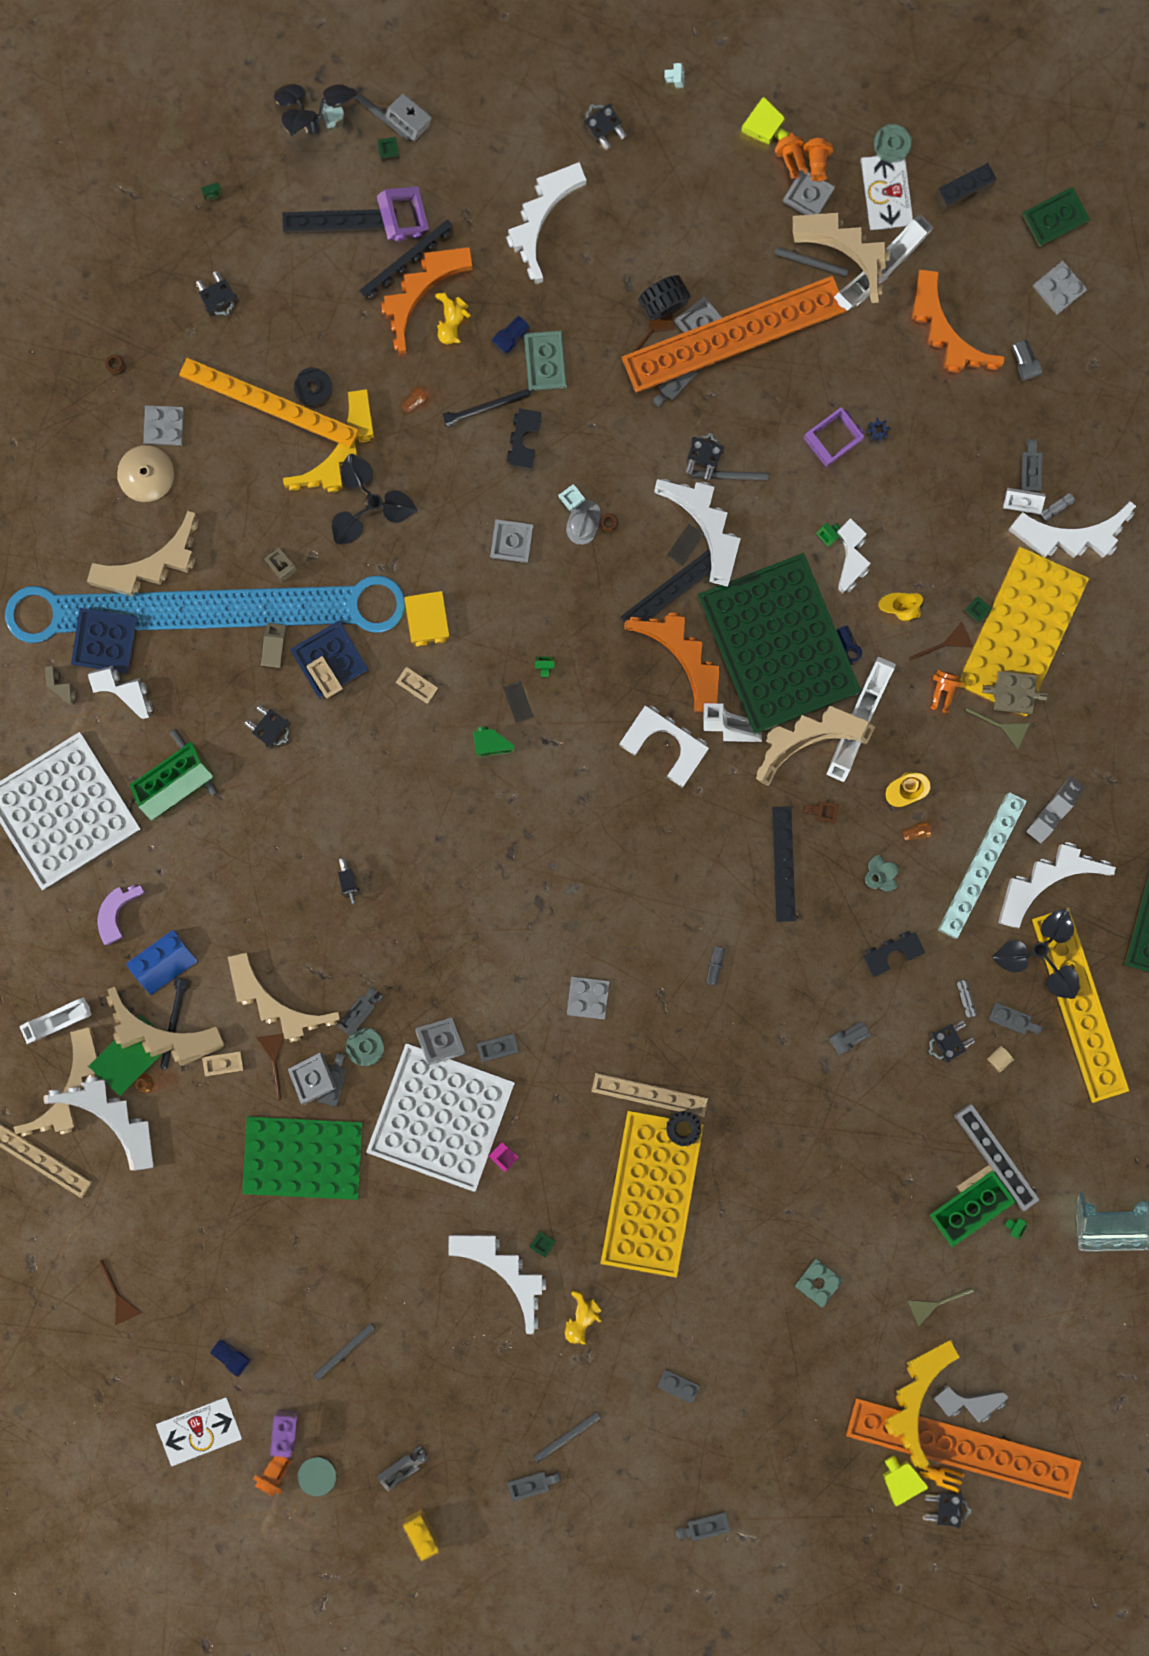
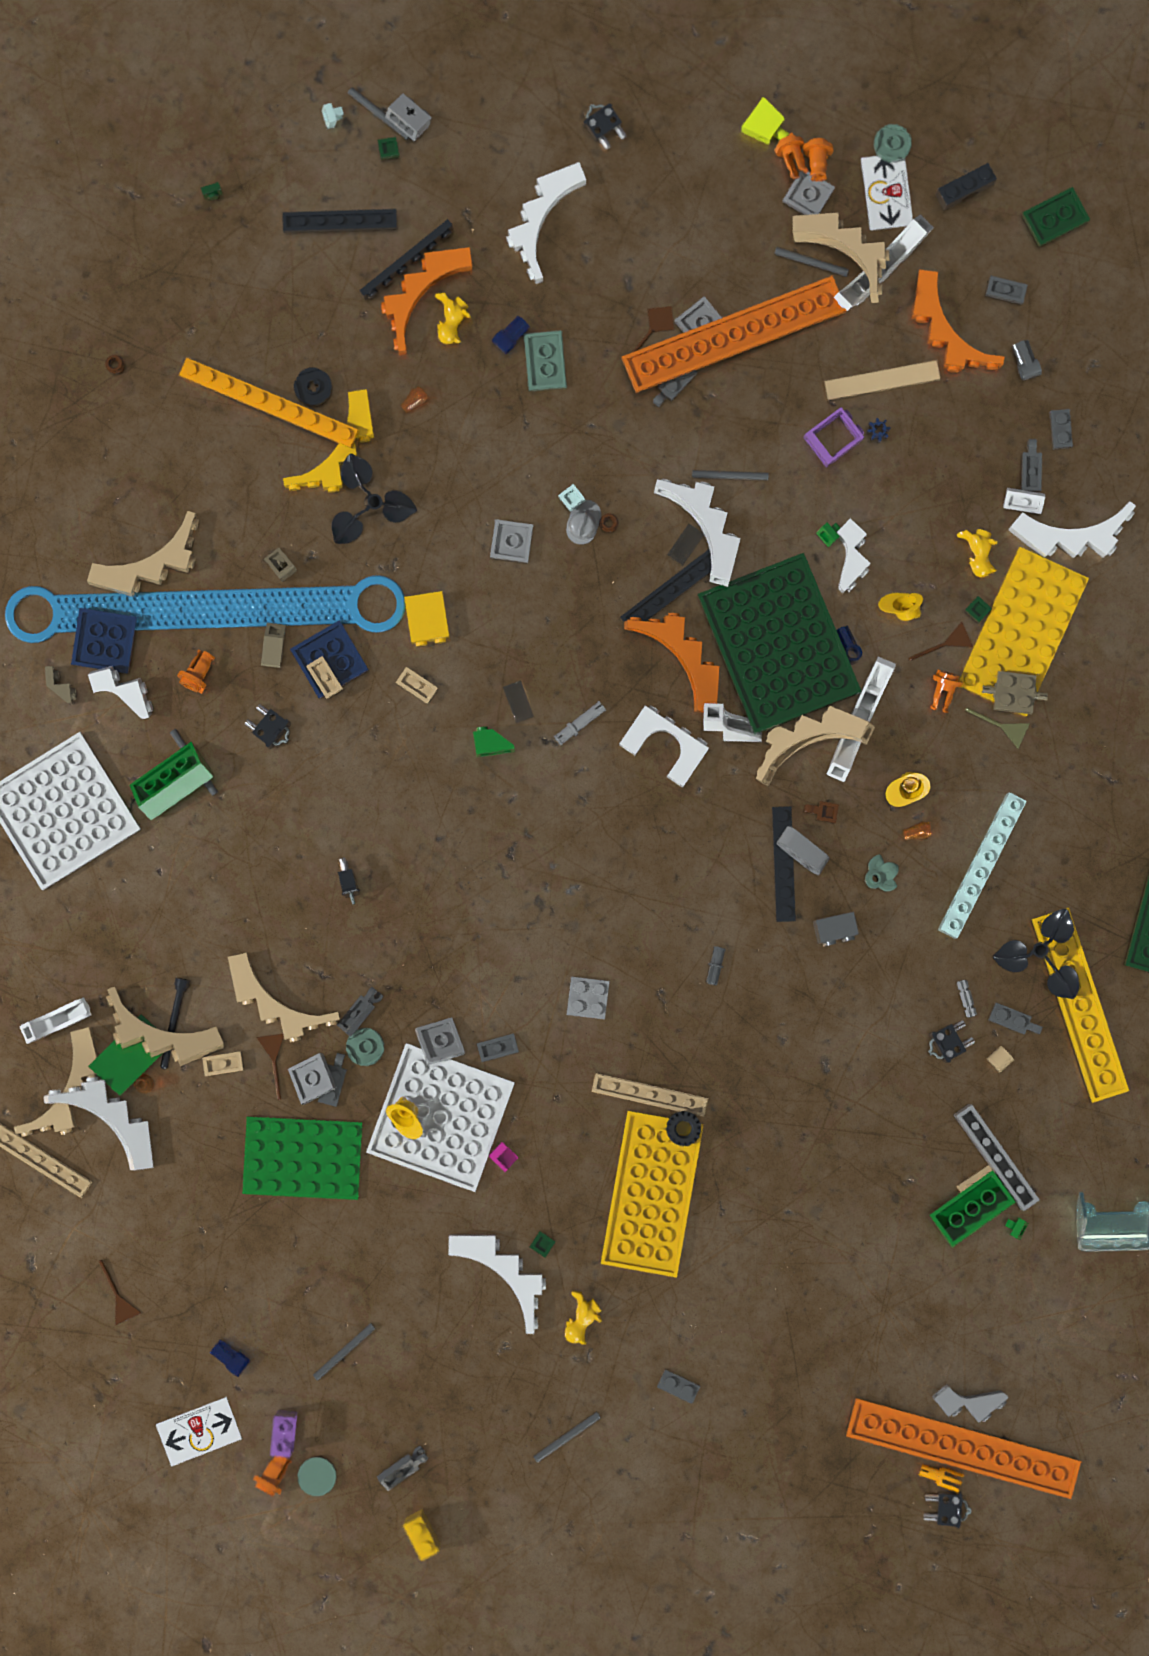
lavender arch [98,884,146,946] -> none
tan dish [117,445,175,502] -> none
blue slope [126,930,198,995] -> none
light grey plate [143,405,184,446] -> none
black piece [196,271,239,316] -> none
black plant [274,84,358,137] -> none
medium lavender window [377,186,429,241] -> none
black piece [442,389,531,428] -> none
black arch [506,409,542,471] -> none
dark grey plate [507,1471,561,1502] -> none
green tile [535,656,555,677] -> none
black tyre [638,275,691,320] -> none
light aqua tile [665,63,684,88] -> none
dark grey plate [676,1512,730,1541] -> none
black piece [686,433,725,480] -> none
sand green piece [795,1258,843,1308] -> none
dark grey piece [829,1021,871,1055] -> none
black arch [862,930,925,977] -> none
neon yellow torso [883,1455,928,1506] -> none
yellow arch [885,1340,960,1468] -> none
olive piece [908,1288,974,1327] -> none
white arch [998,842,1116,928] -> none
light grey arch [1026,776,1085,843] -> none
light grey plate [1033,261,1087,315] -> none
light grey axle [1040,493,1075,521] -> none
none -> orange piece [177,649,215,694]
none -> yellow piece [386,1096,423,1139]
none -> light grey pin [554,701,606,746]
none -> light grey beam [777,826,830,875]
none -> dark grey brick [813,912,859,947]
none -> tan tile [824,360,940,401]
none -> yellow animal [957,529,998,578]
none -> dark grey plate [985,276,1027,304]
none -> dark grey plate [1049,409,1073,449]

